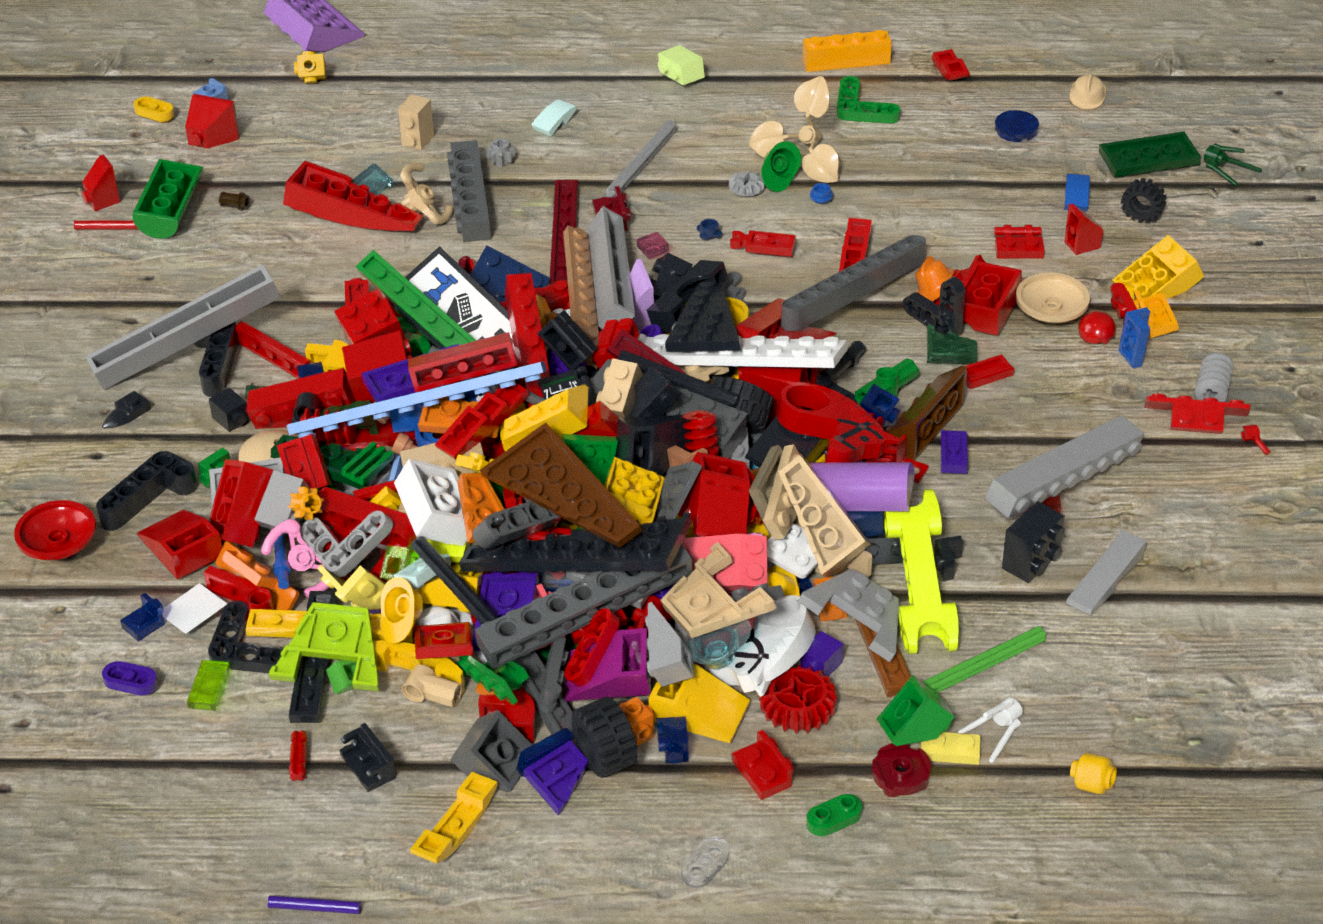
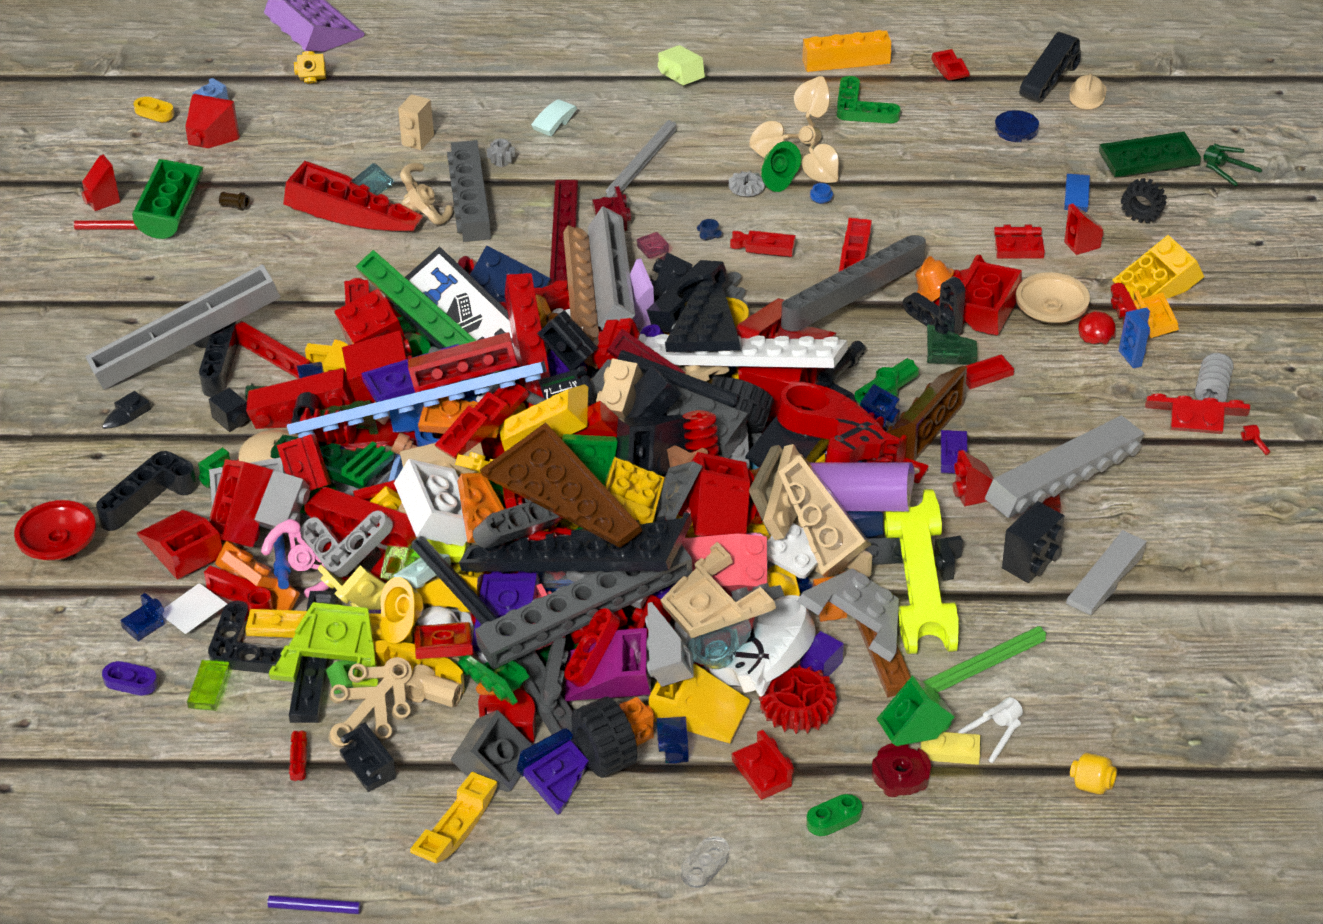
light orange gear [288,487,324,520] -> none
none -> tan plant [329,657,412,748]
none -> red slope [952,450,994,507]
none -> black beam [1019,31,1081,103]

